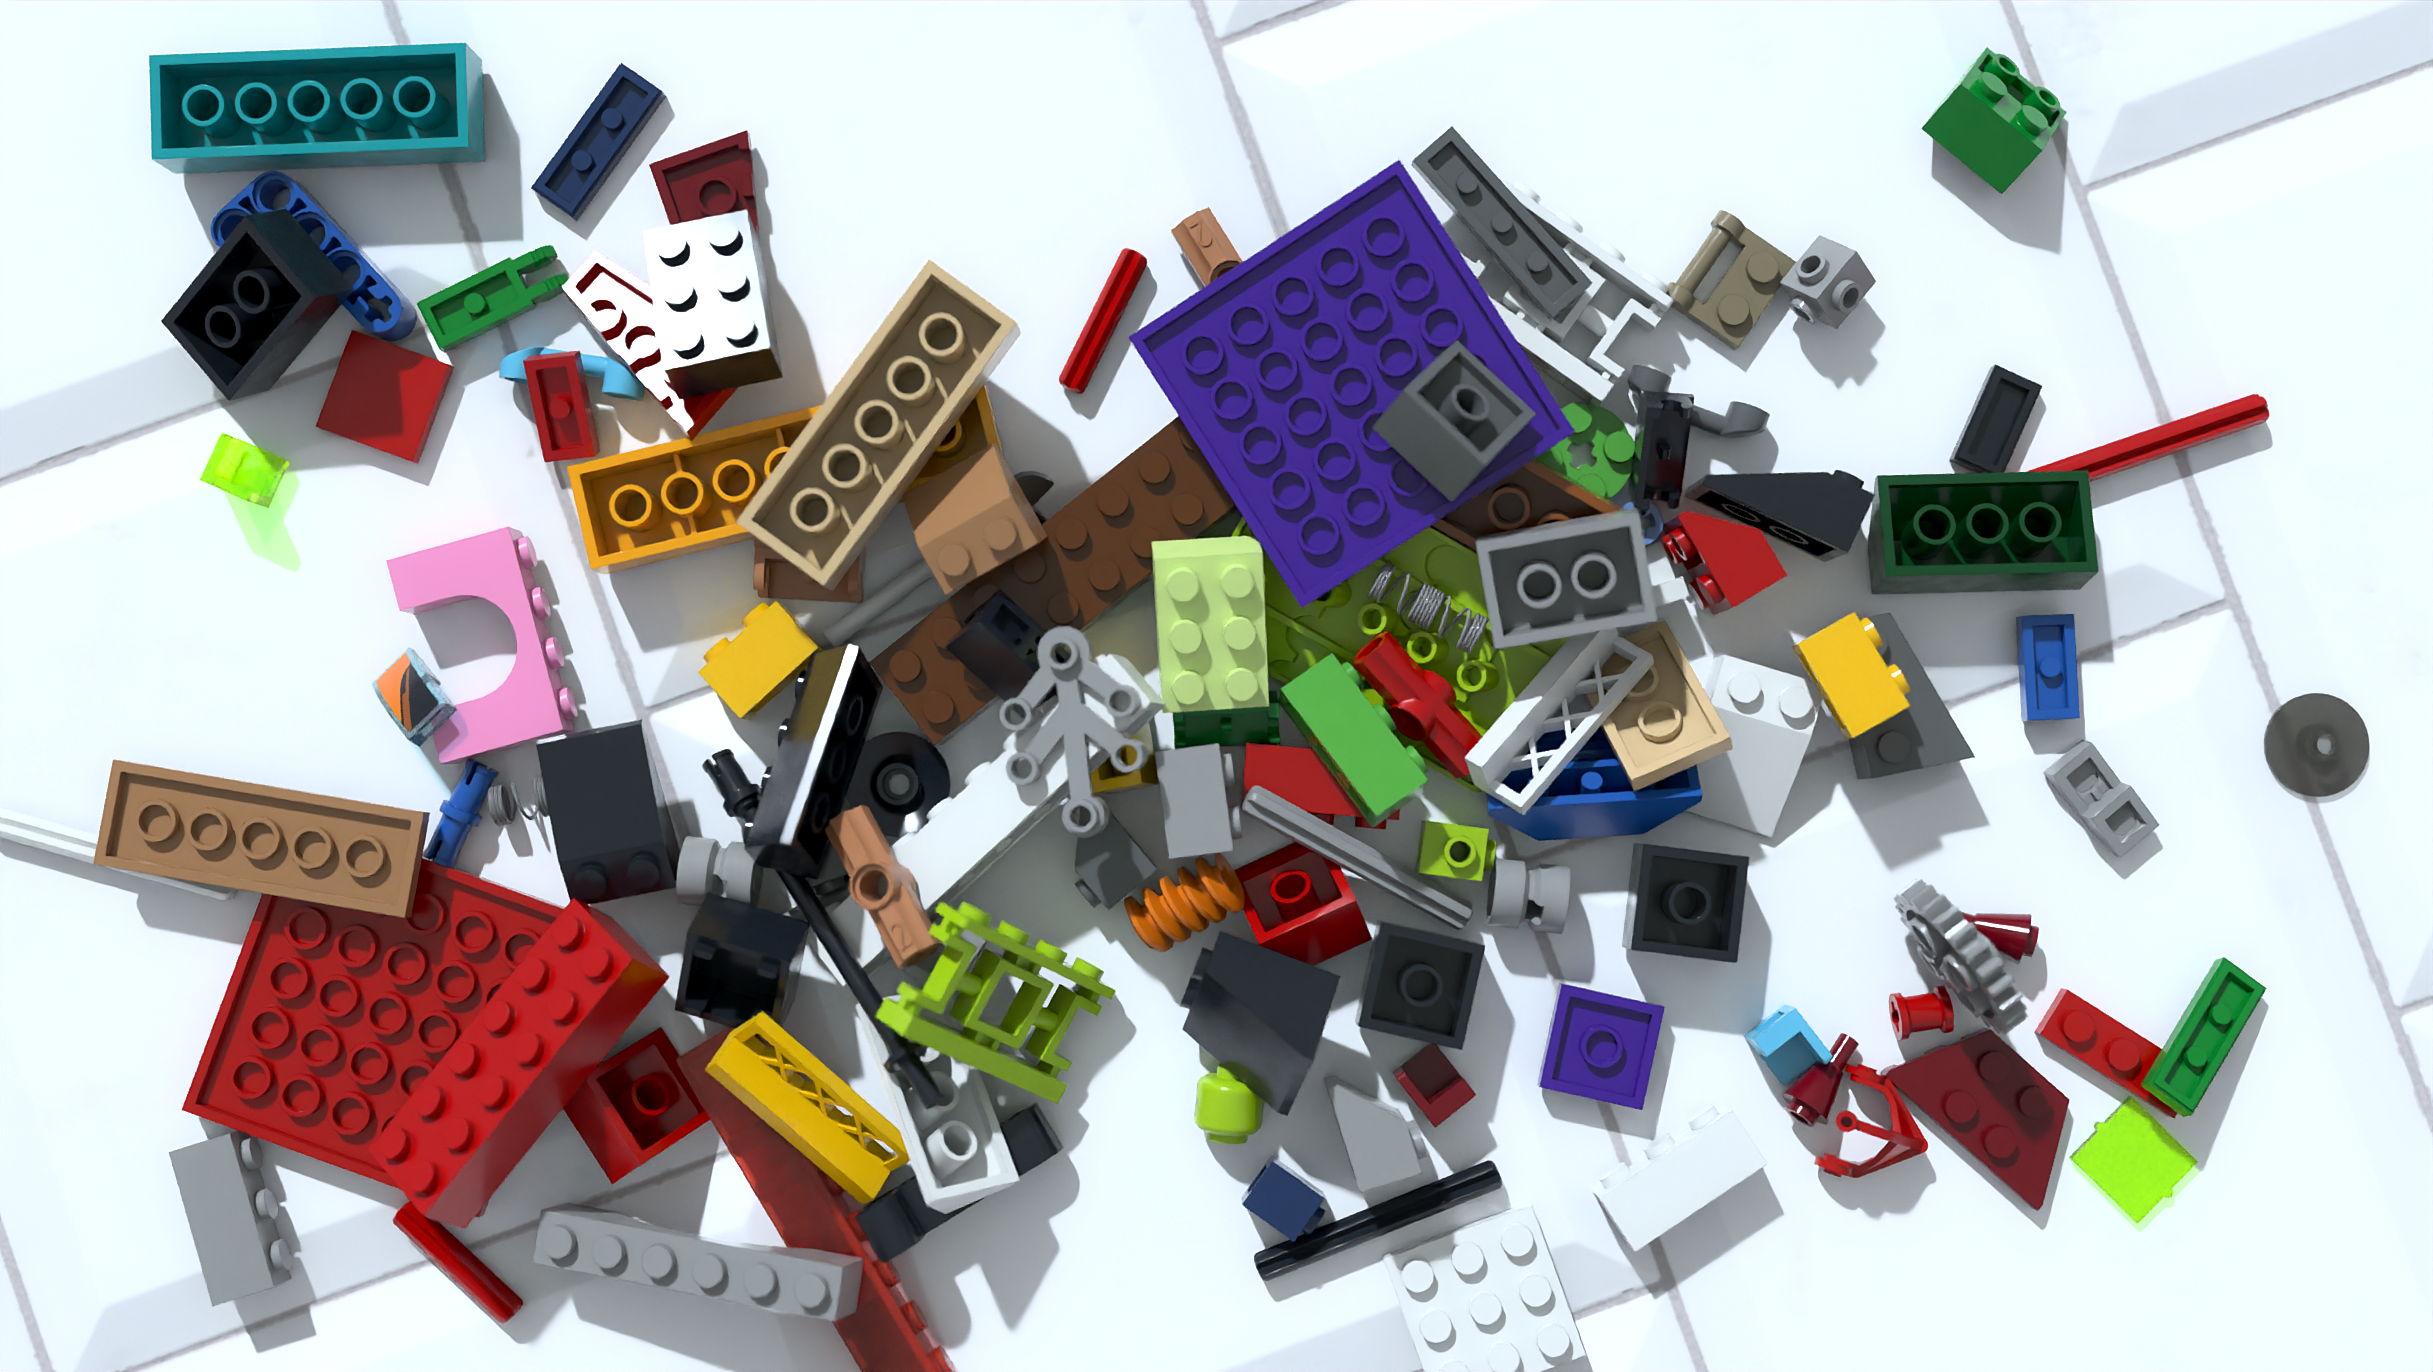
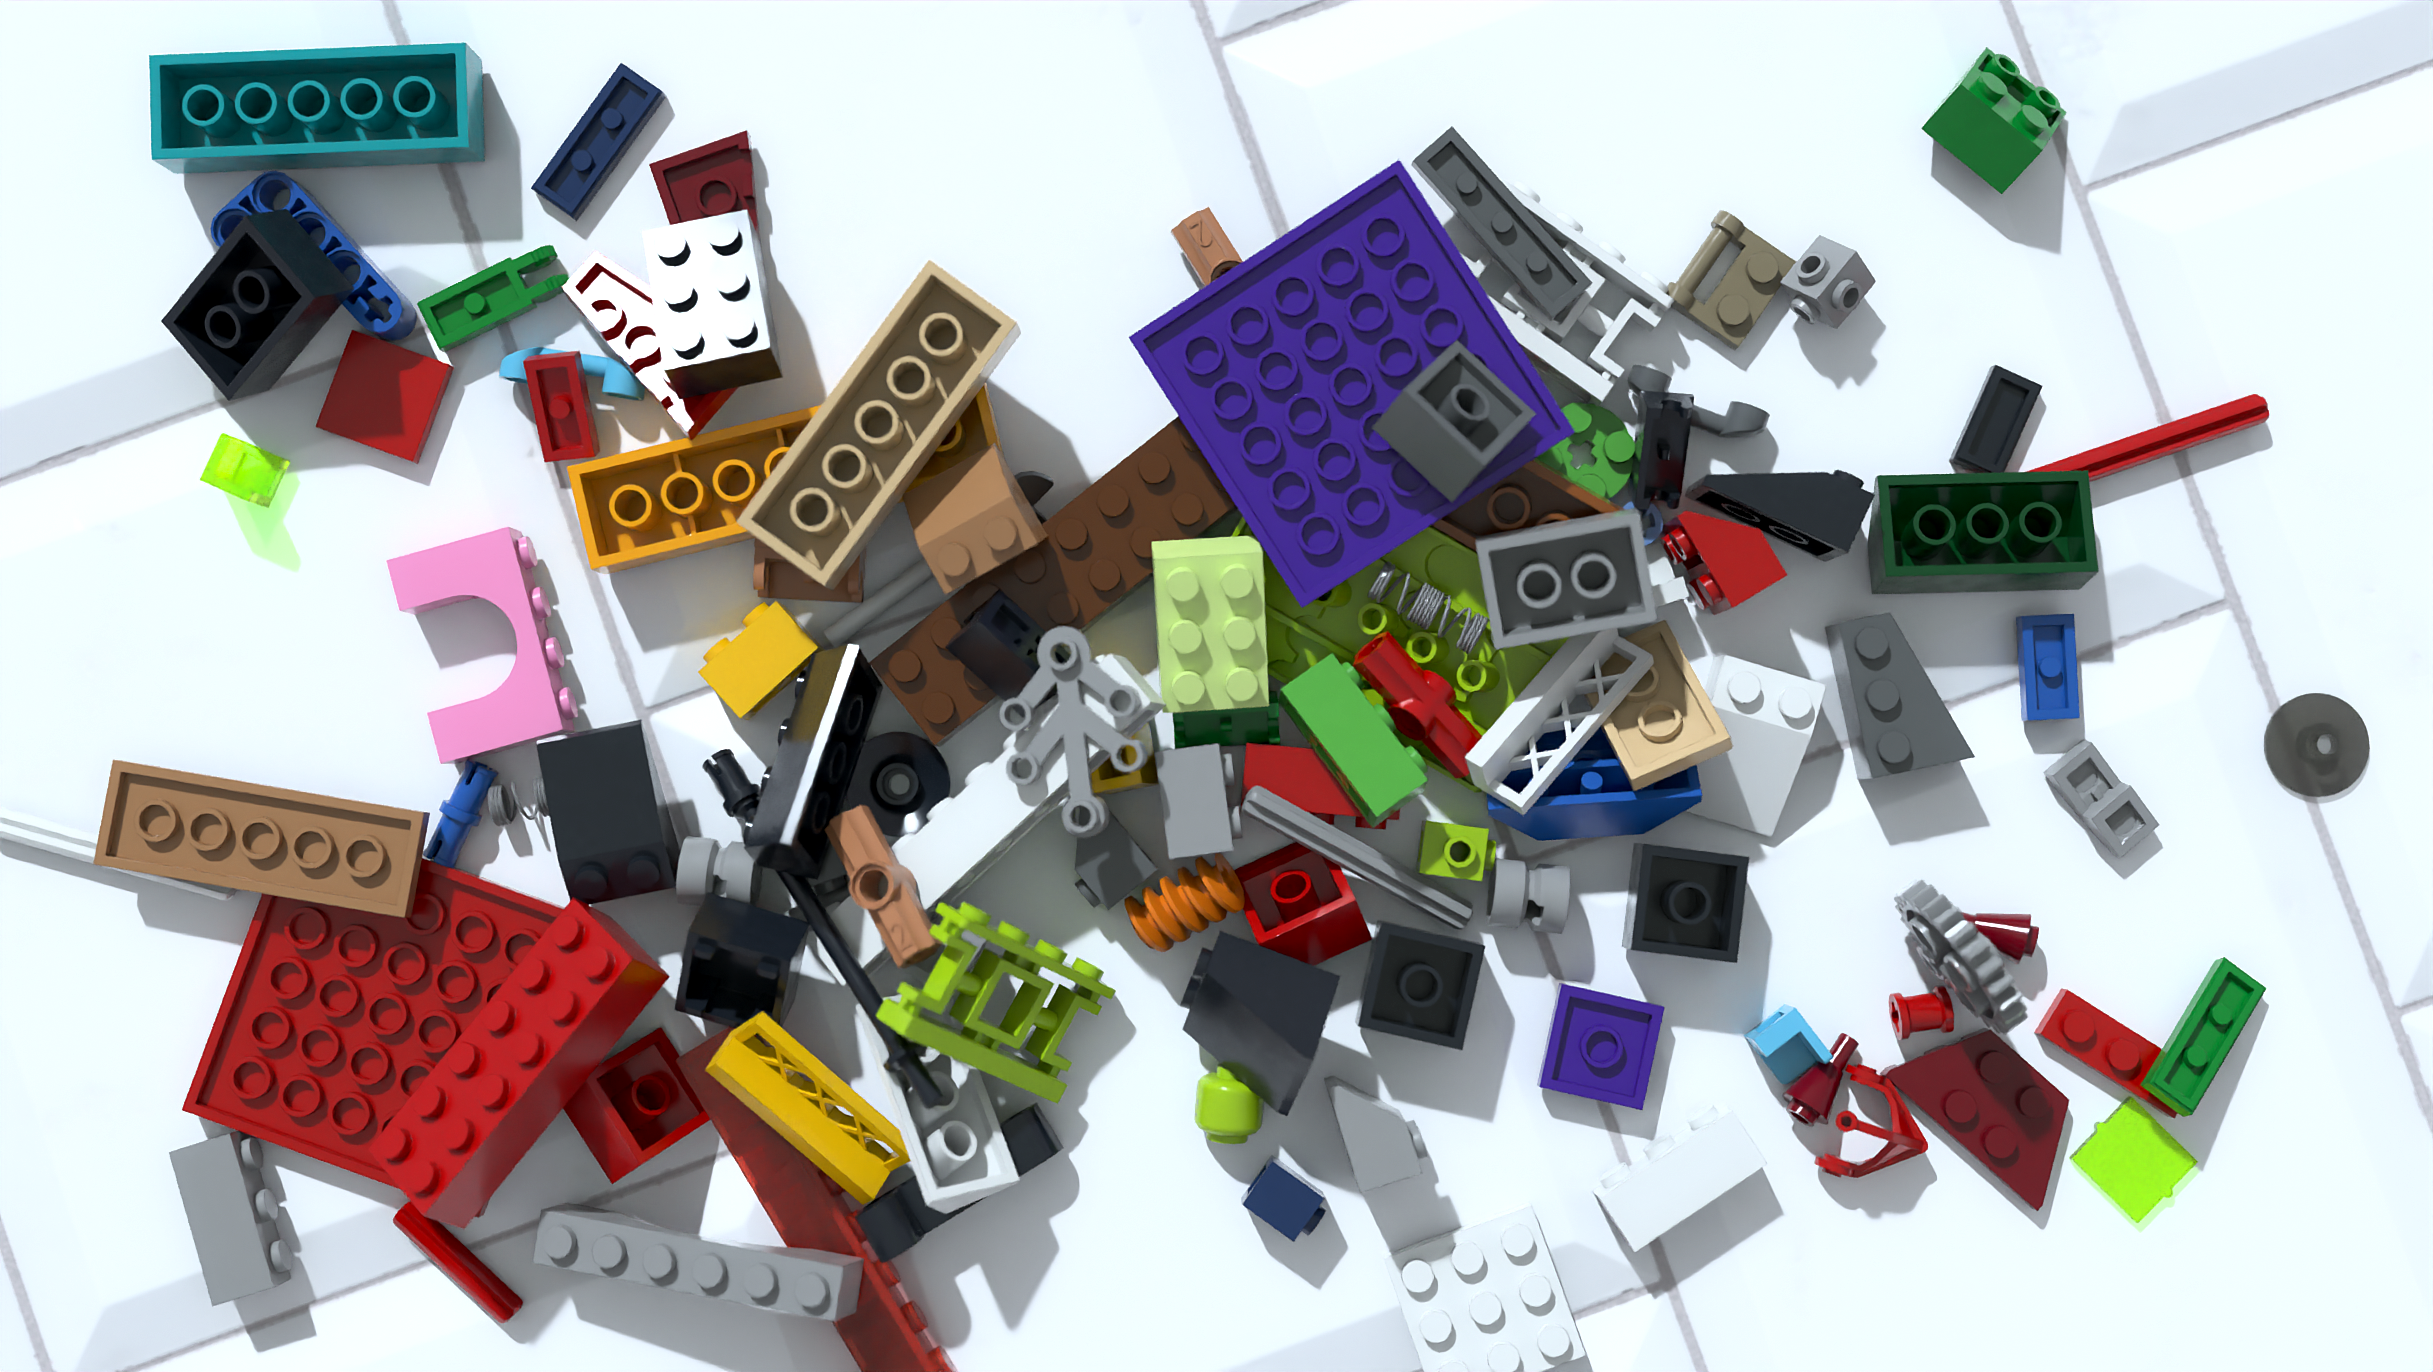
slope [372,647,458,747] -> none
red axle [1059,248,1147,394] -> none
black axle [1254,1160,1502,1281] -> none
dark red panel [1392,1043,1476,1128] -> none
yellow brick [1792,612,1910,739] -> none

